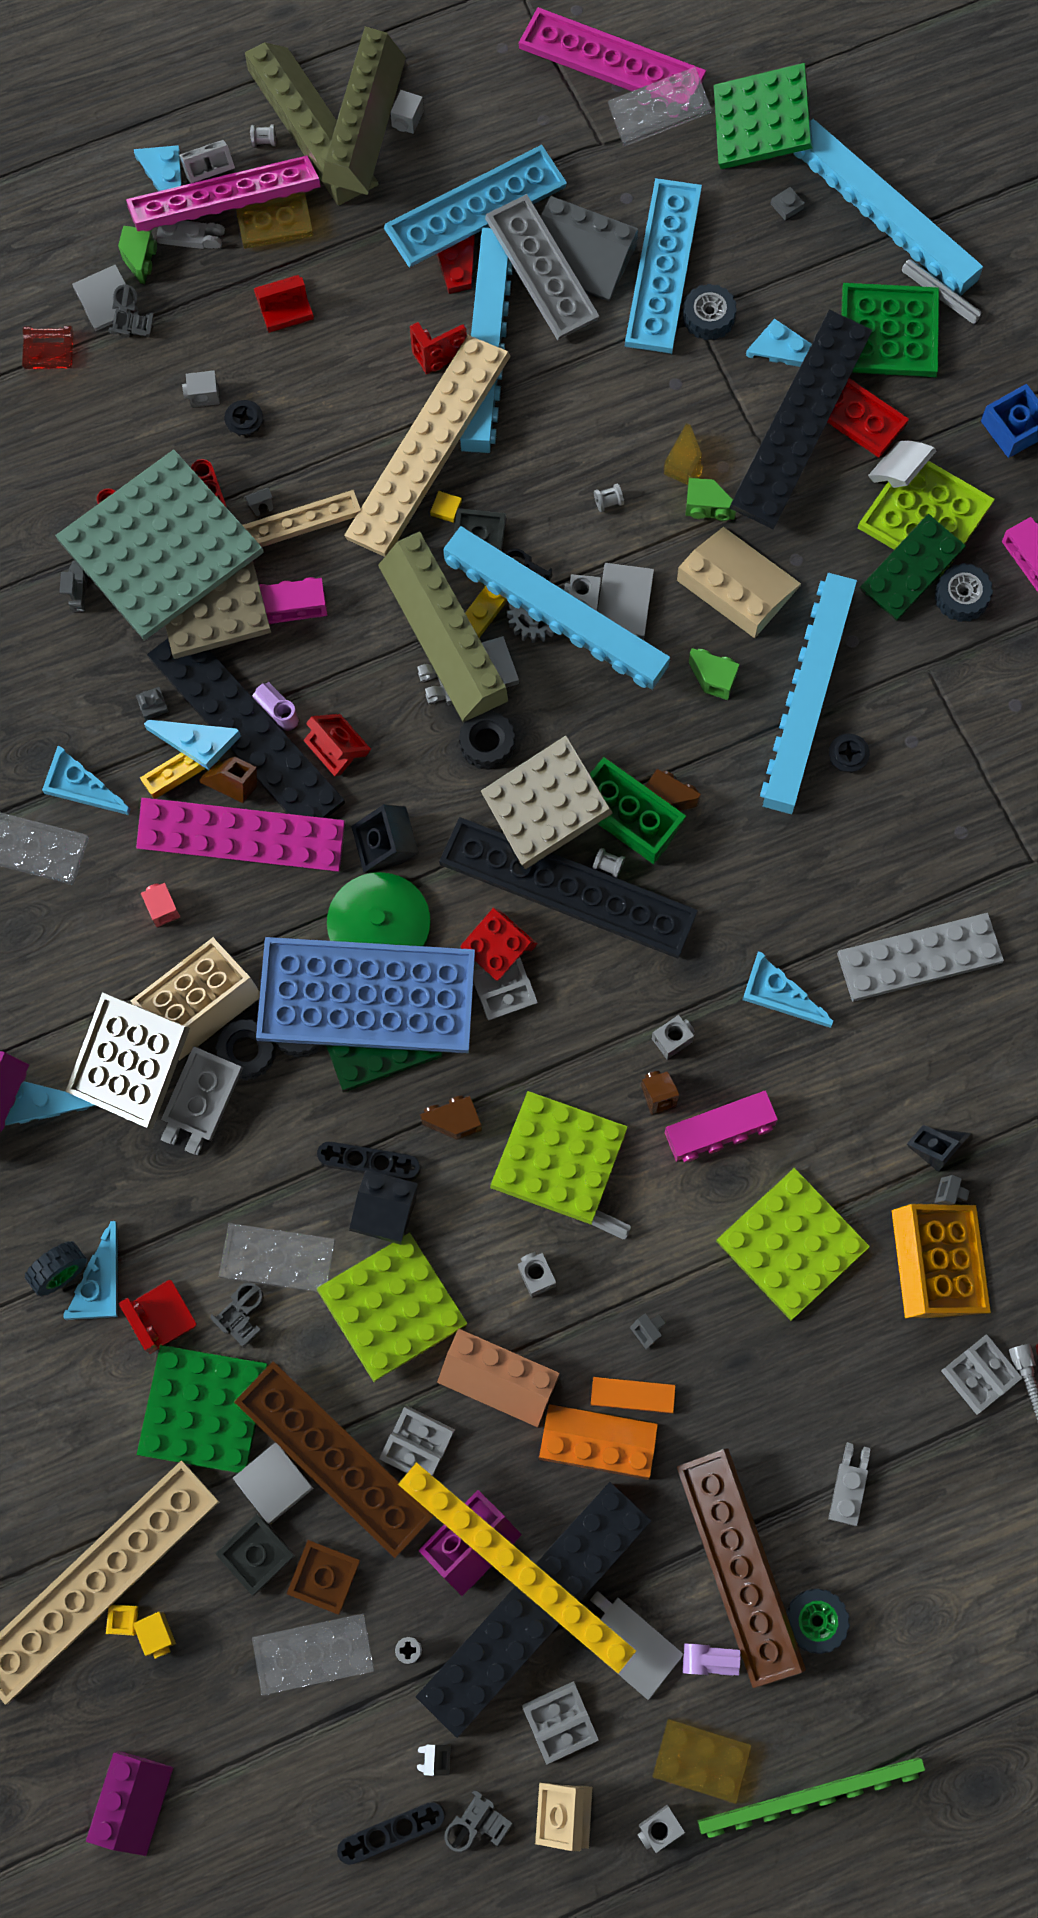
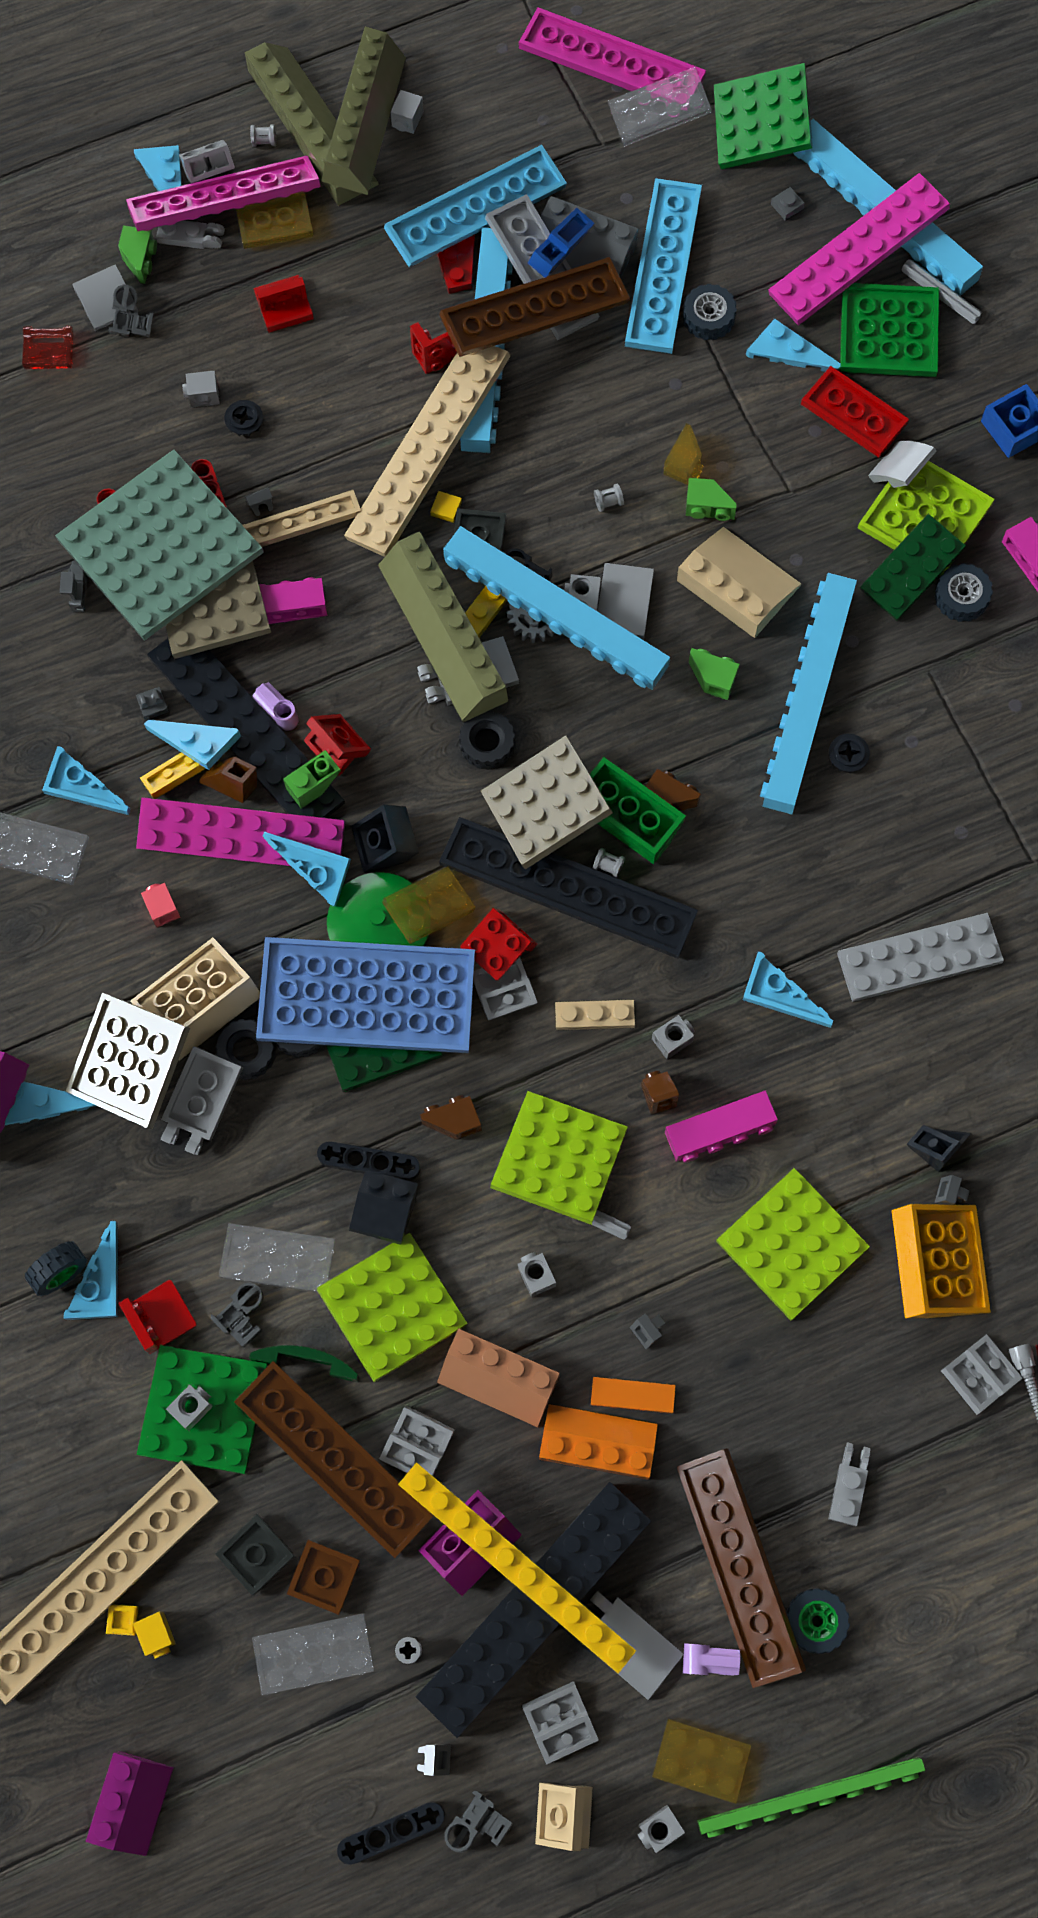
light grey slope [233,1442,313,1525] -> none
black plate [729,309,873,530] -> none
none -> light grey brick [166,1385,213,1431]
none -> dark green slope [249,1345,360,1383]
none -> medium azure wing [263,832,351,906]
none -> bright green slope [283,750,341,809]
none -> clear yellow plate [382,866,476,944]
none -> reddish brown plate [439,257,630,357]
none -> blue slope [528,208,595,277]
none -> tan plate [555,1000,635,1030]
none -> dark pink plate [768,173,950,326]

